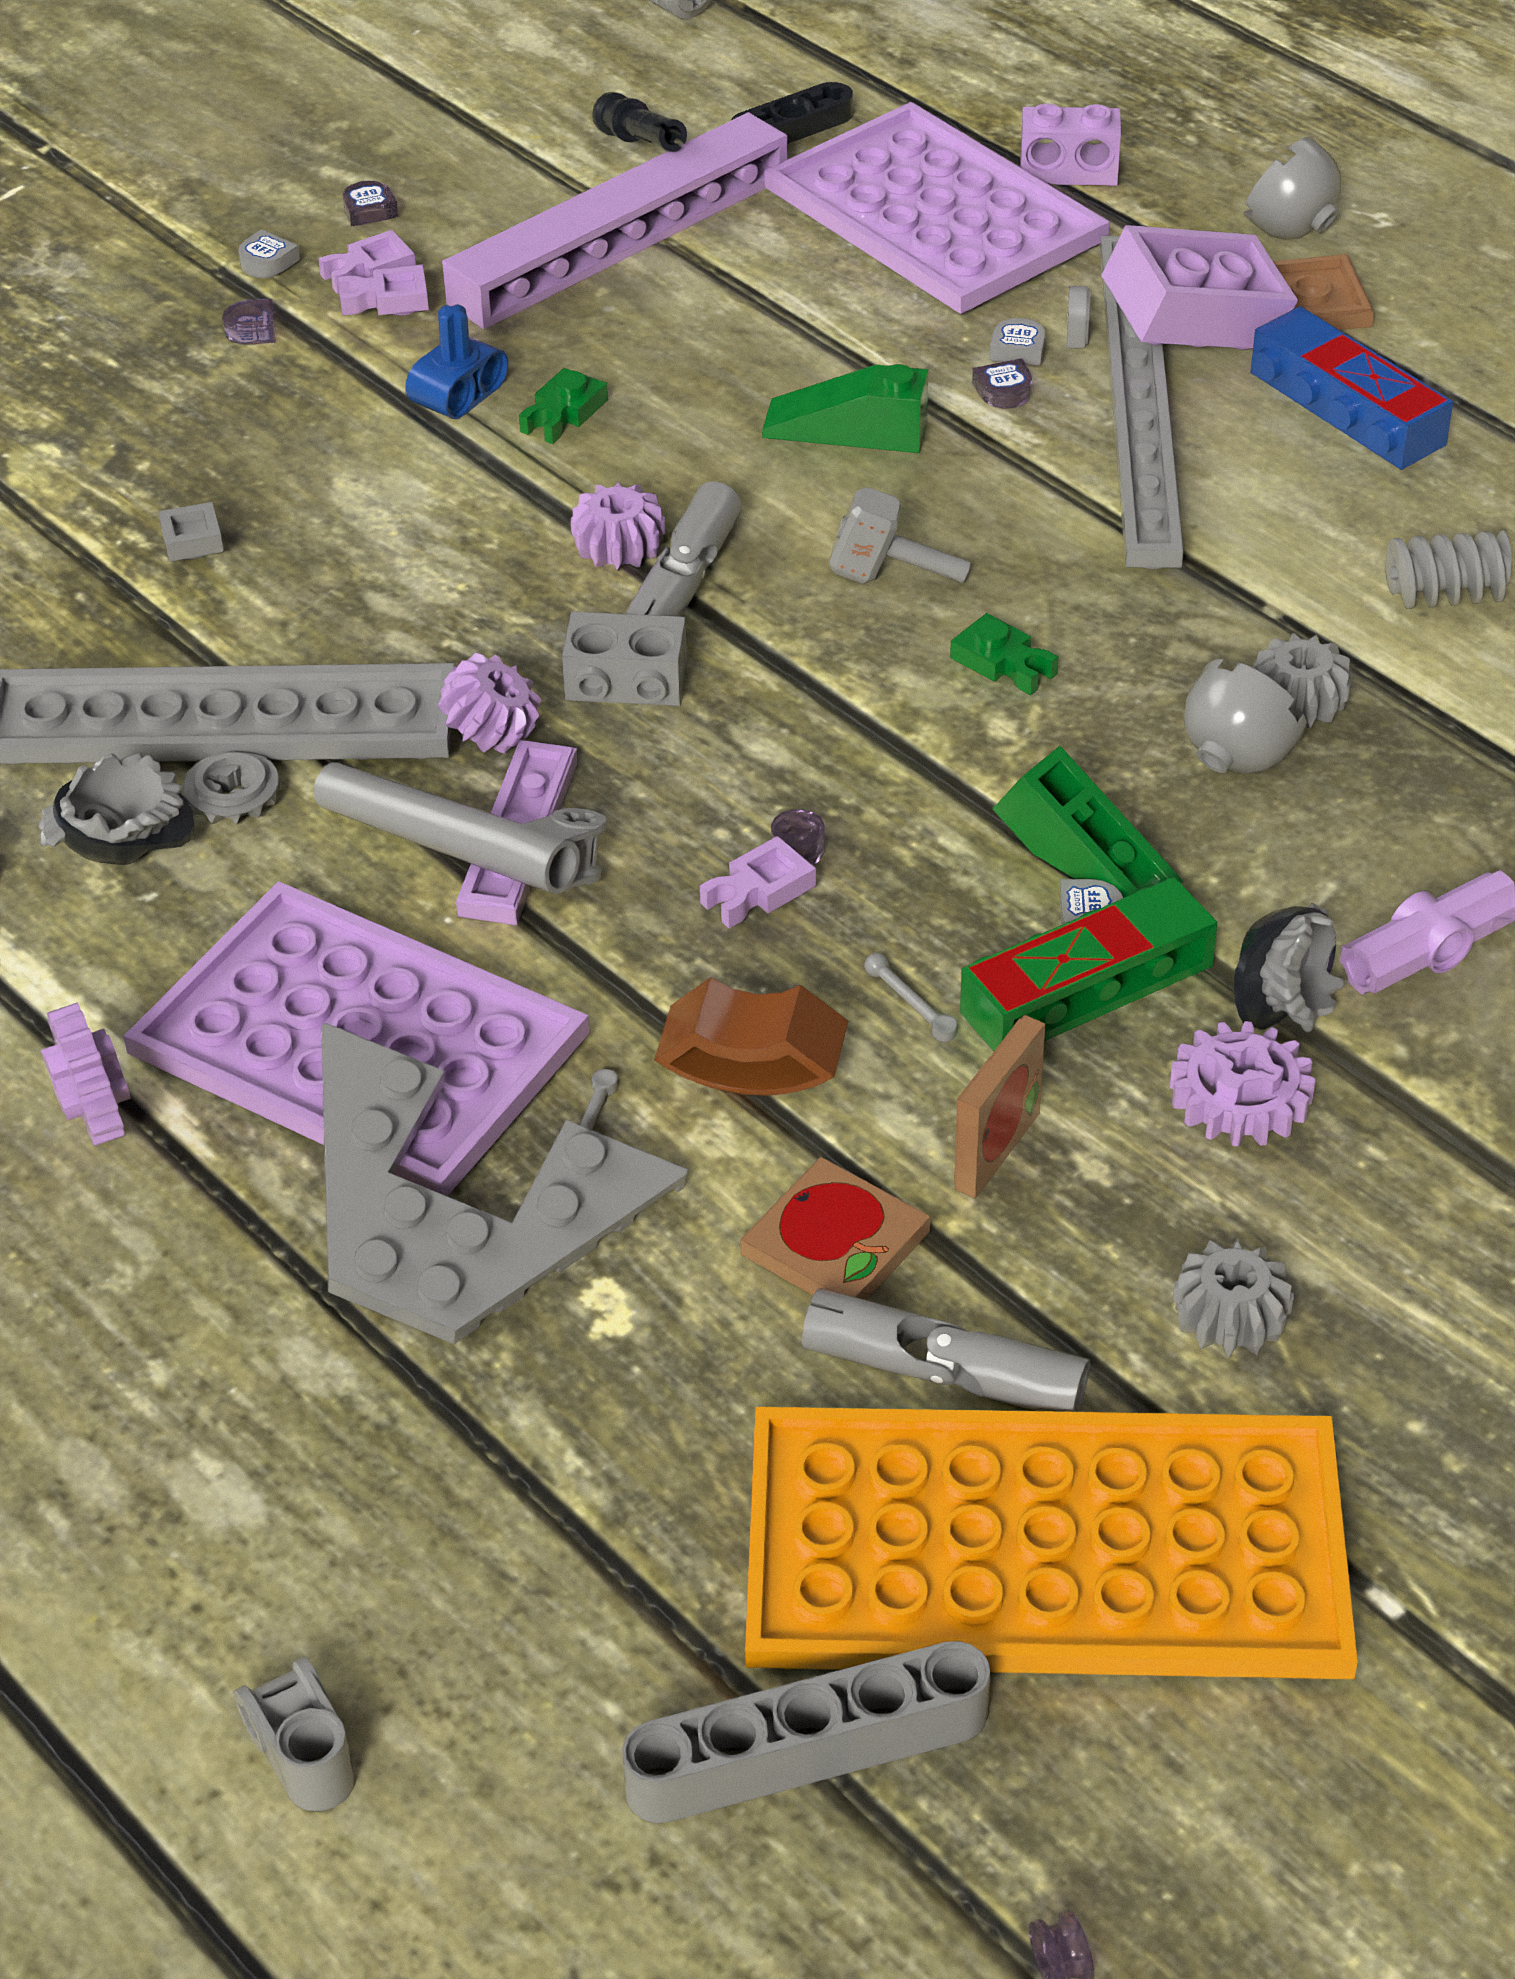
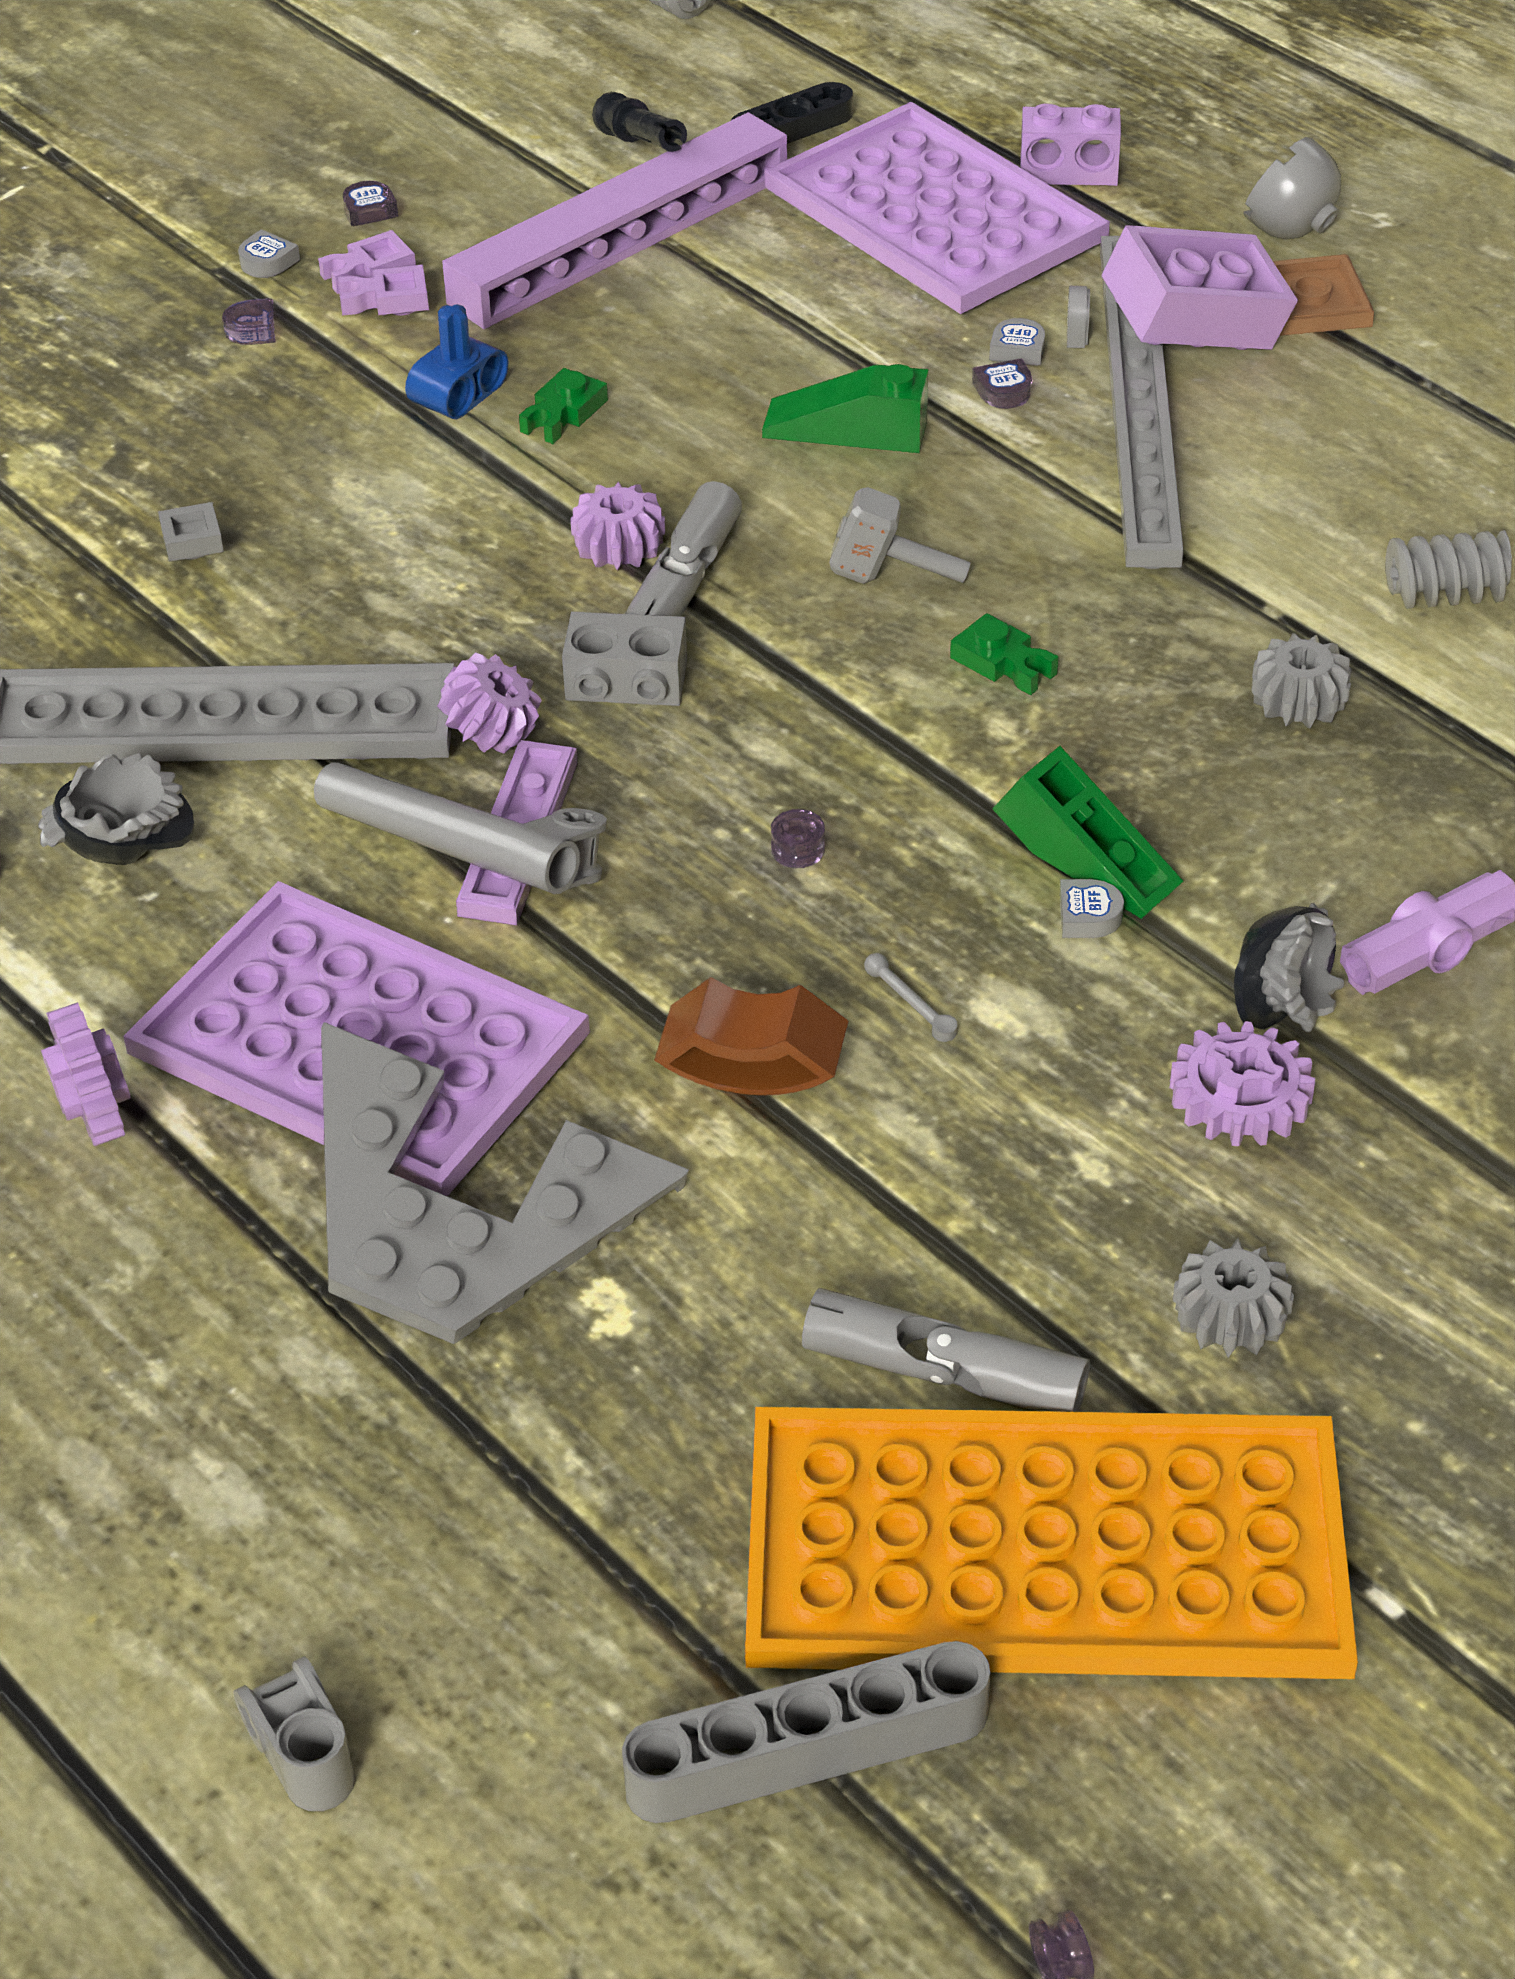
light grey gear [183,752,280,825] -> none
light grey hinge [580,1069,618,1130] -> none
lavender plate [700,836,816,929] -> none
tile [740,1157,930,1300] -> none
medium nougat tile [954,1015,1045,1199] -> none
green brick [960,877,1218,1052] -> none
light grey cylinder [1184,659,1307,774] -> none
blue brick [1250,306,1453,470] -> none

